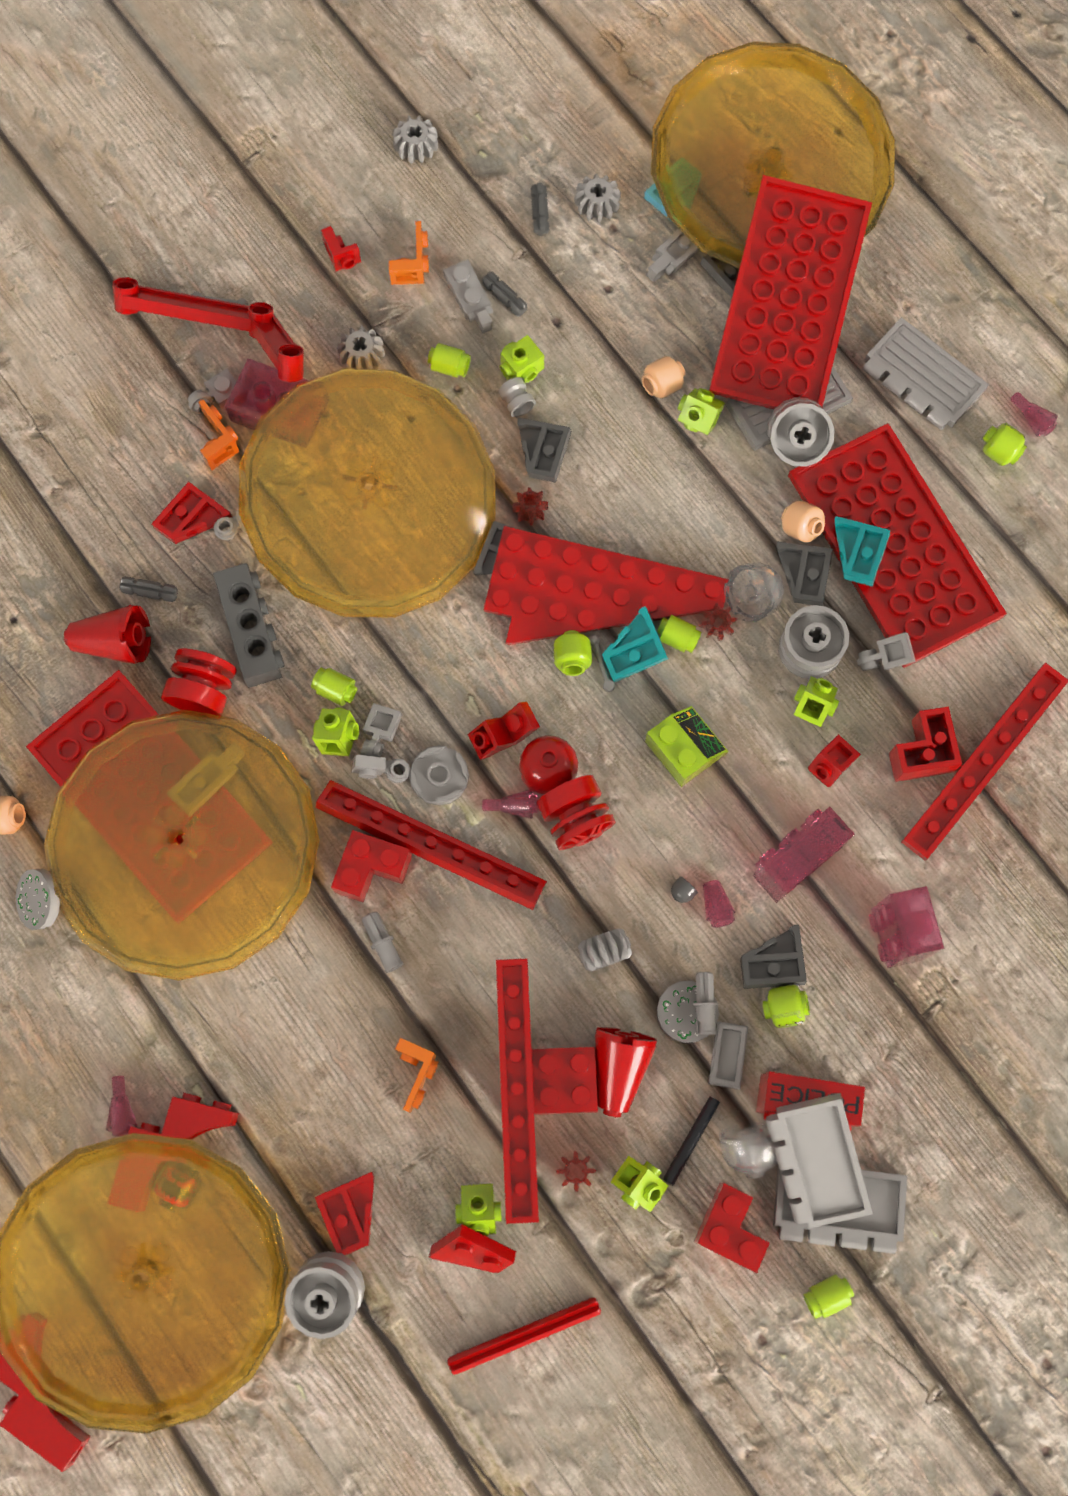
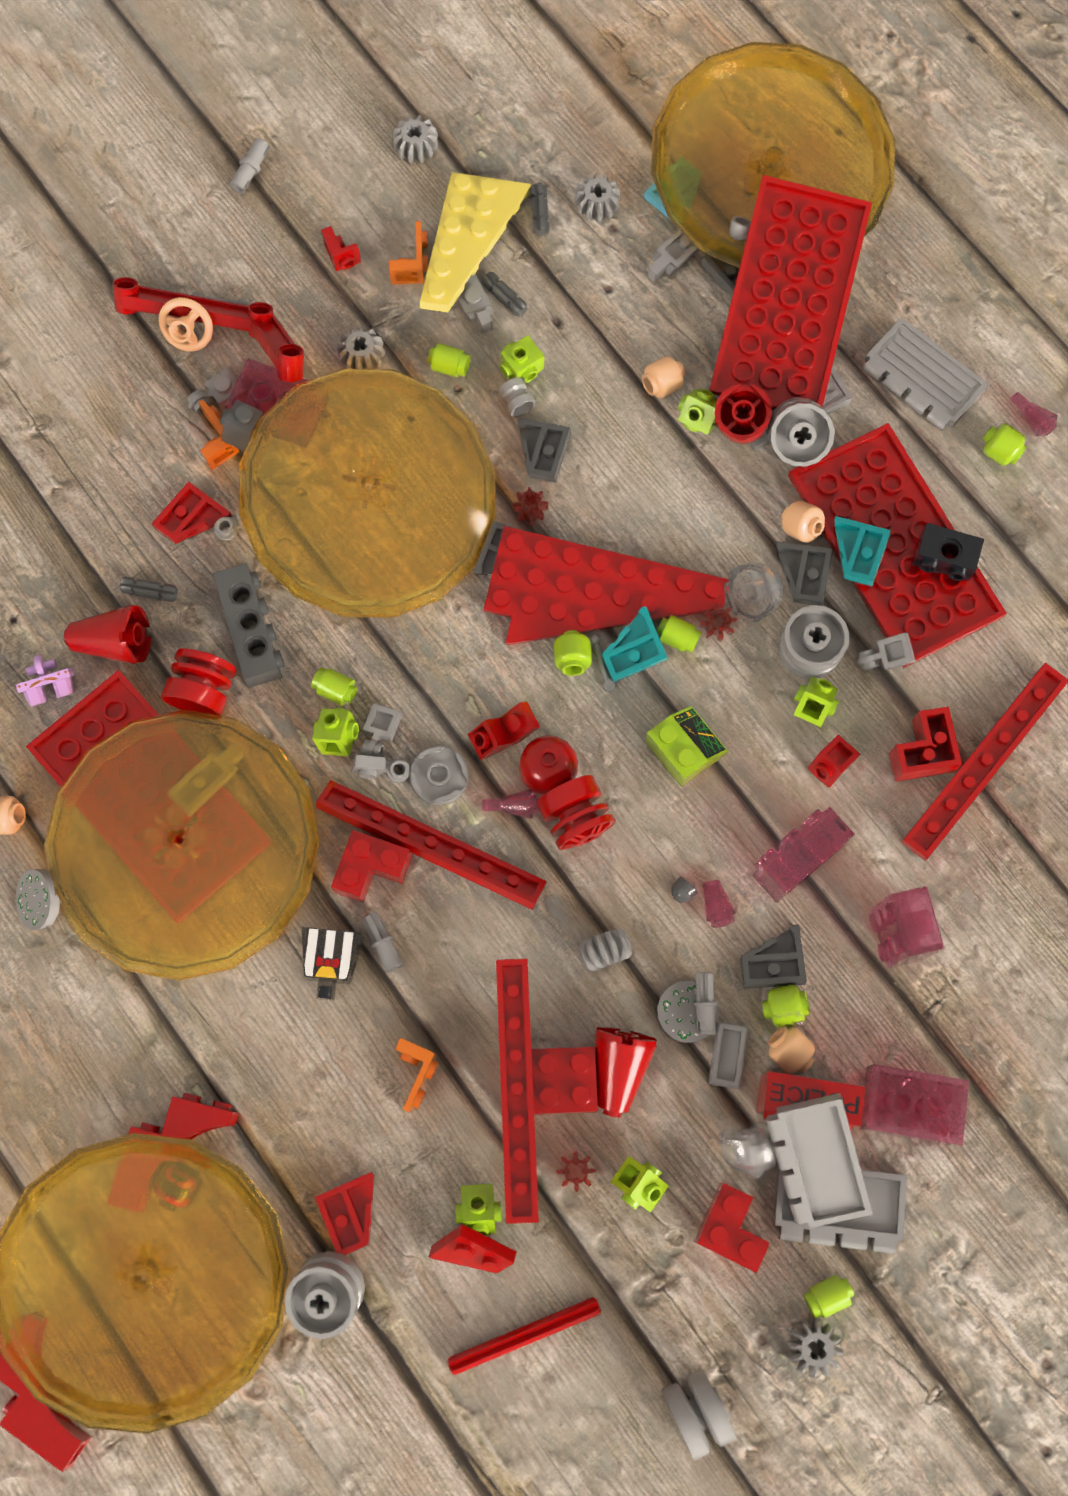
clear pink cone [105,1076,138,1136] -> none
black bar [663,1096,720,1186] -> none
none -> lavender hips [16,654,75,707]
none -> light nougat piece [159,297,213,352]
none -> dark grey brick [220,400,263,453]
none -> light grey pin [229,138,270,194]
none -> torso [302,927,364,1001]
none -> light yellow wing [420,172,532,312]
none -> light grey wheel [661,1369,736,1461]
none -> red cylinder [714,384,772,444]
none -> light grey hinge [729,216,751,241]
none -> light nougat head [768,1026,815,1074]
none -> light grey gear [786,1319,844,1378]
none -> clear pink brick [859,1064,969,1146]
none -> black brick [912,523,984,581]

